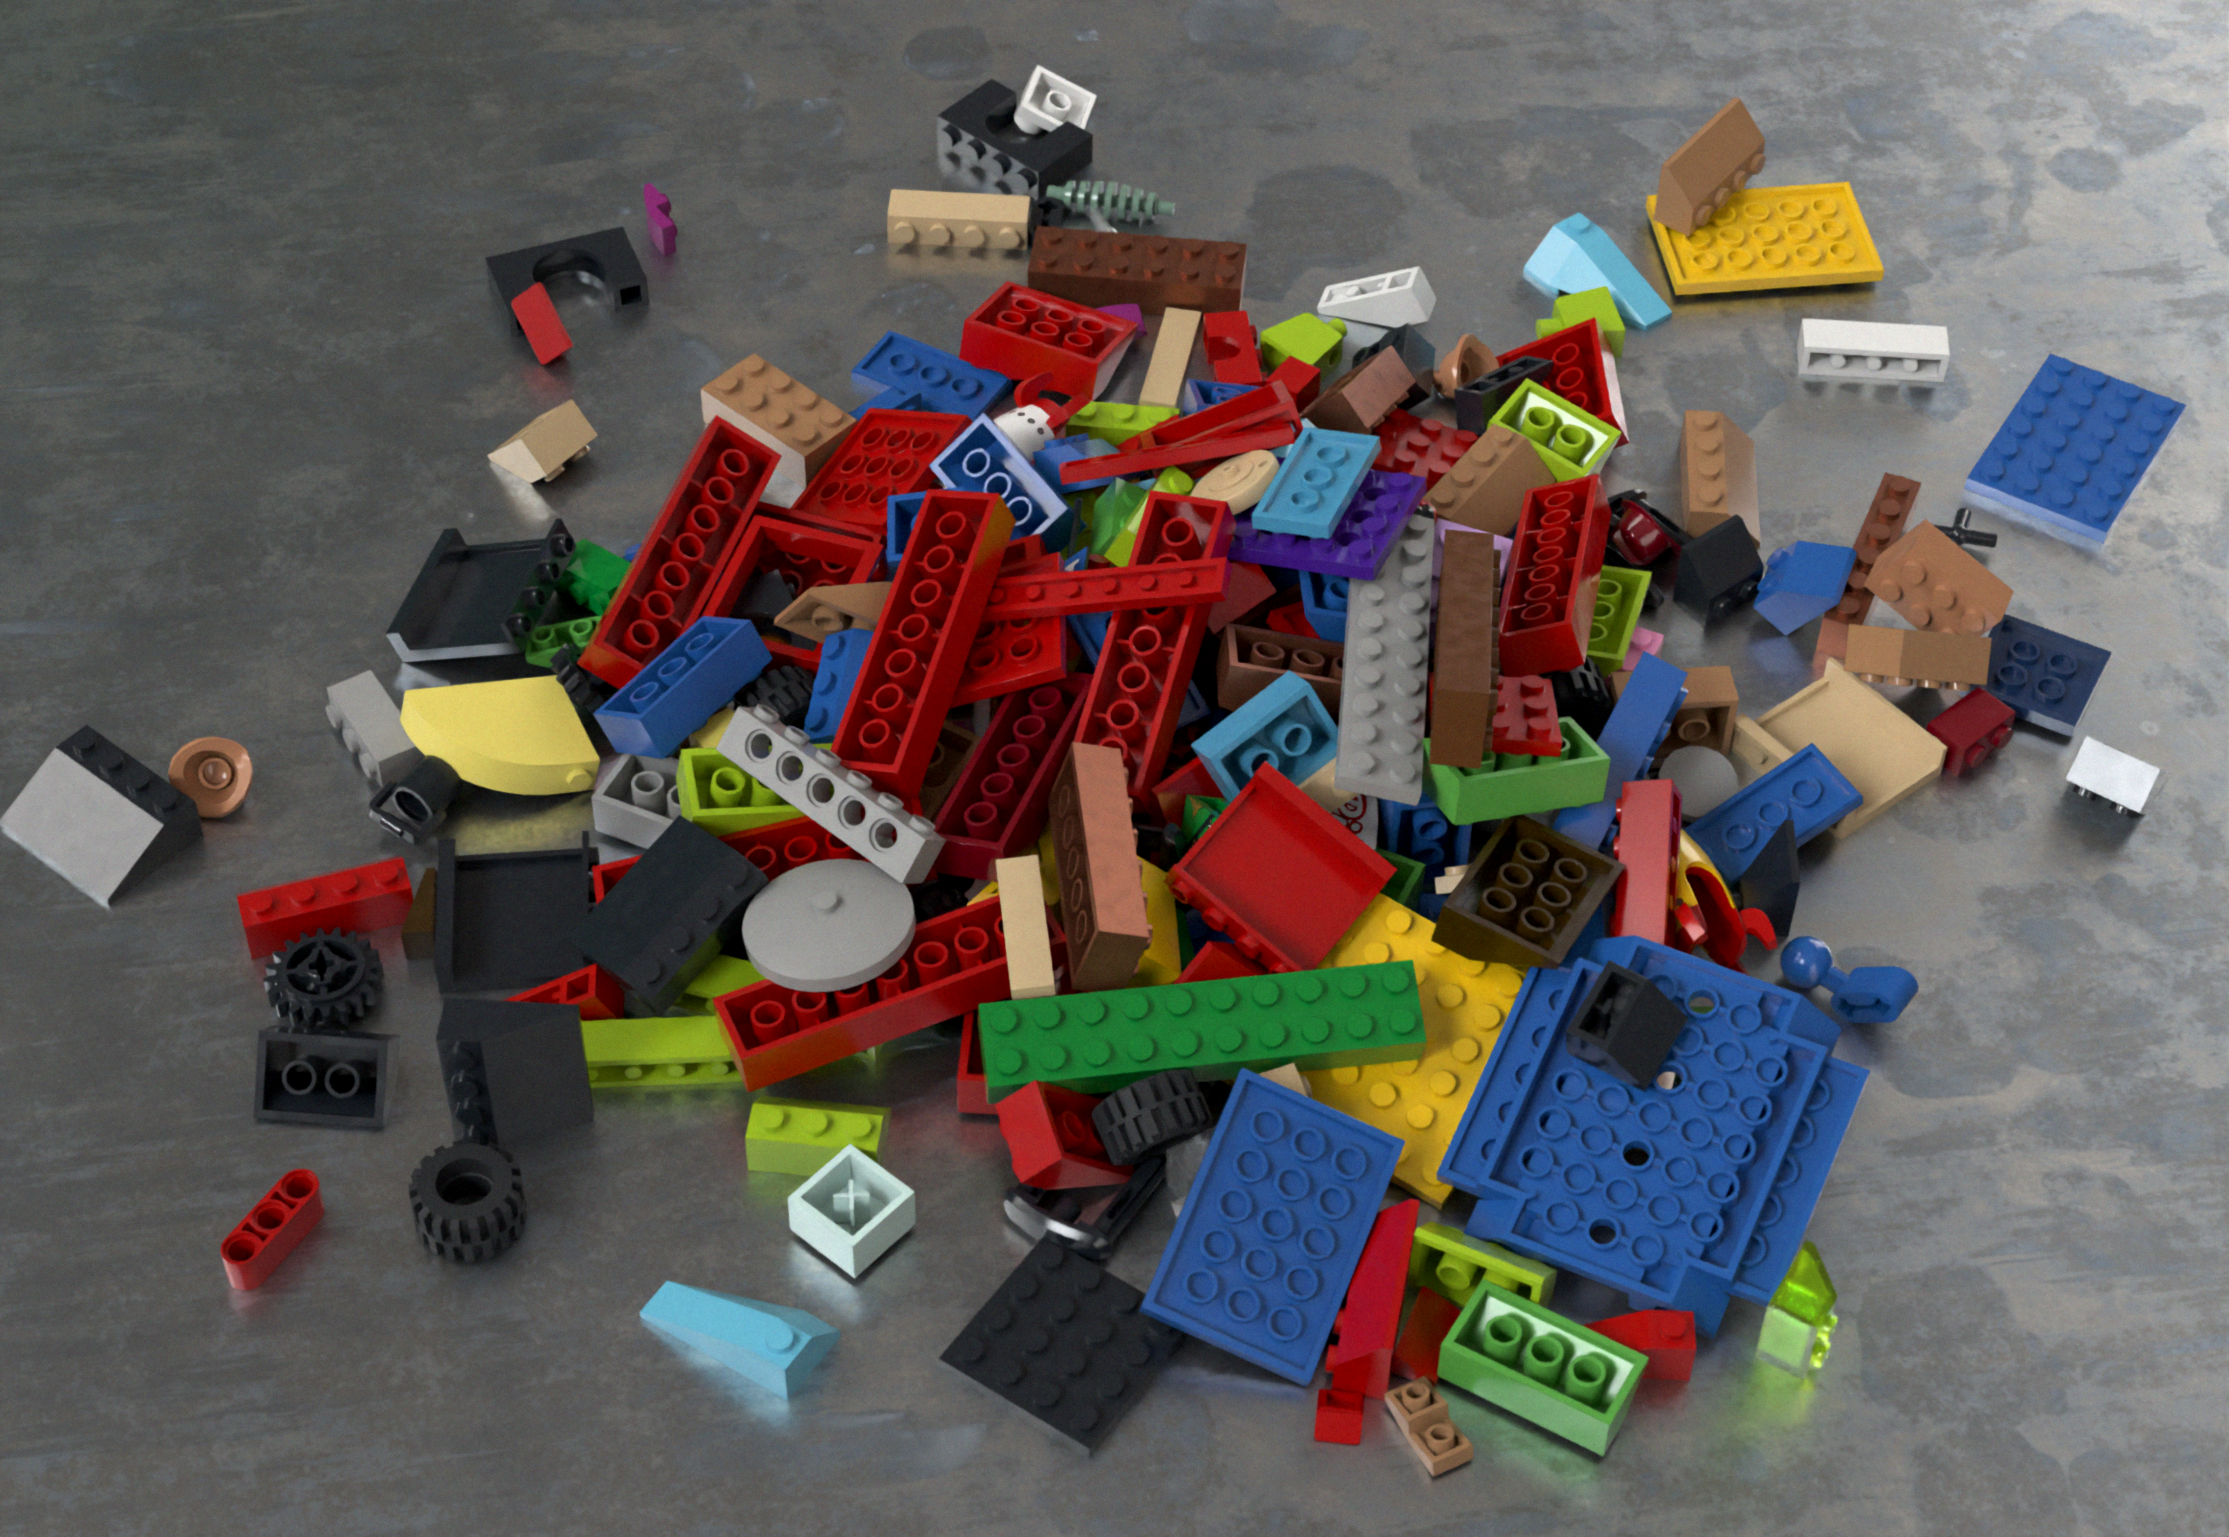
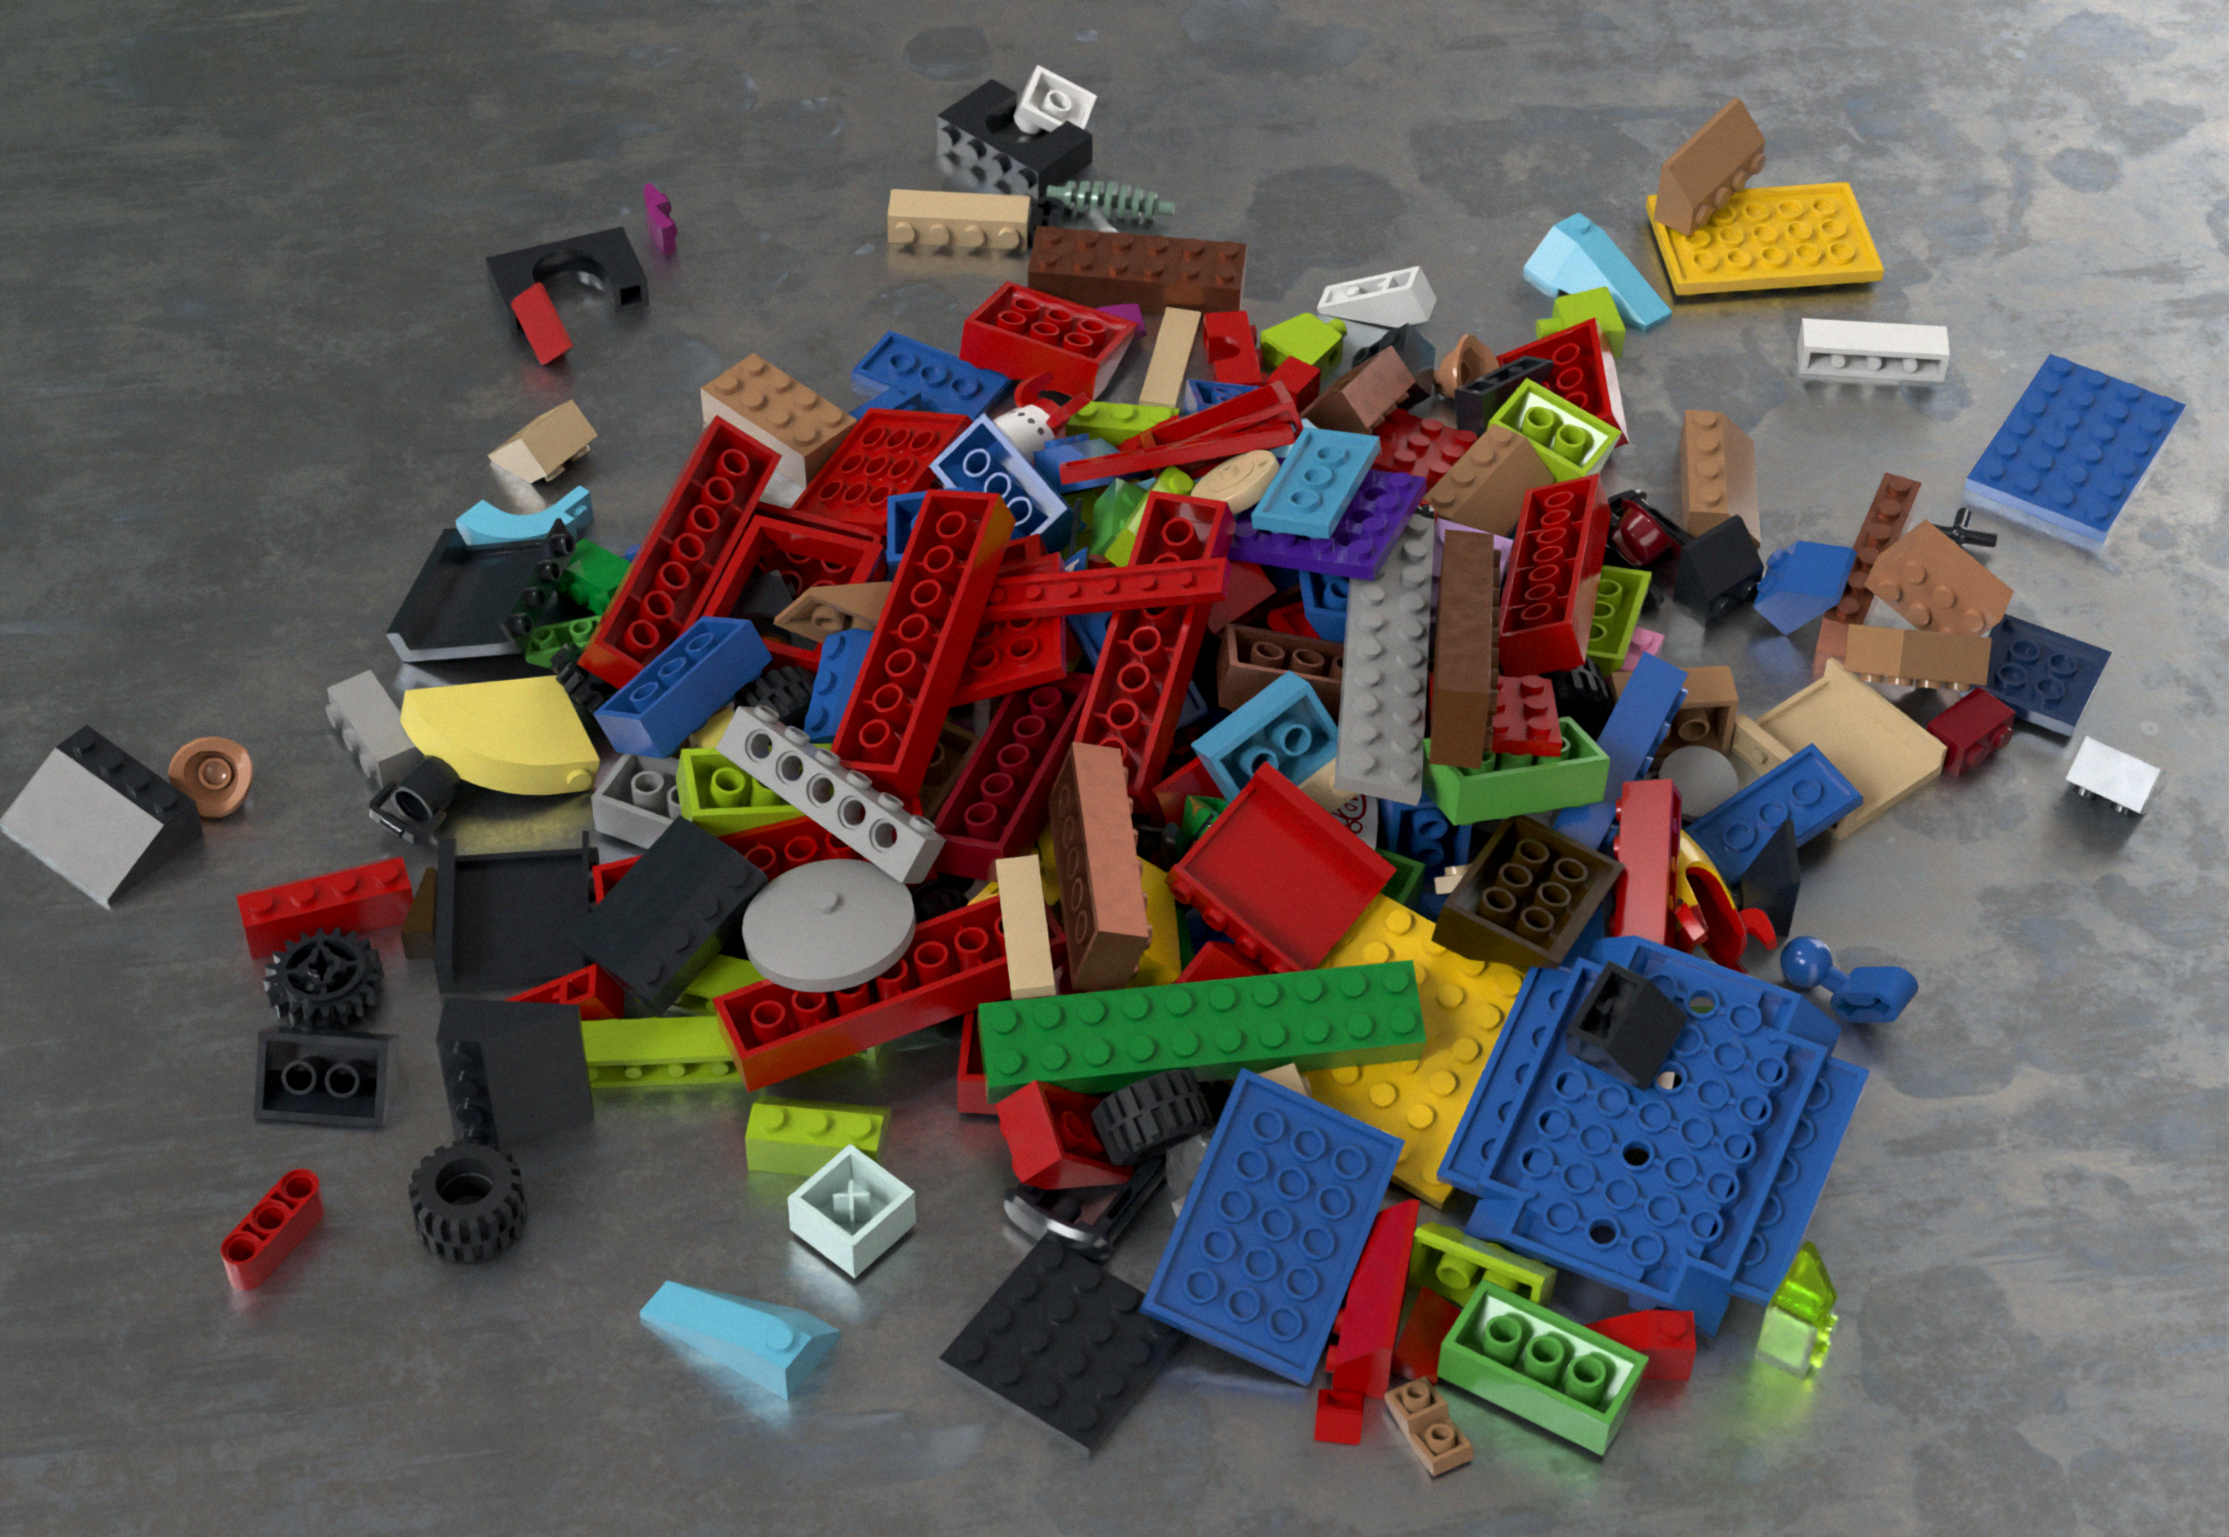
none -> medium azure arch [456,485,594,546]

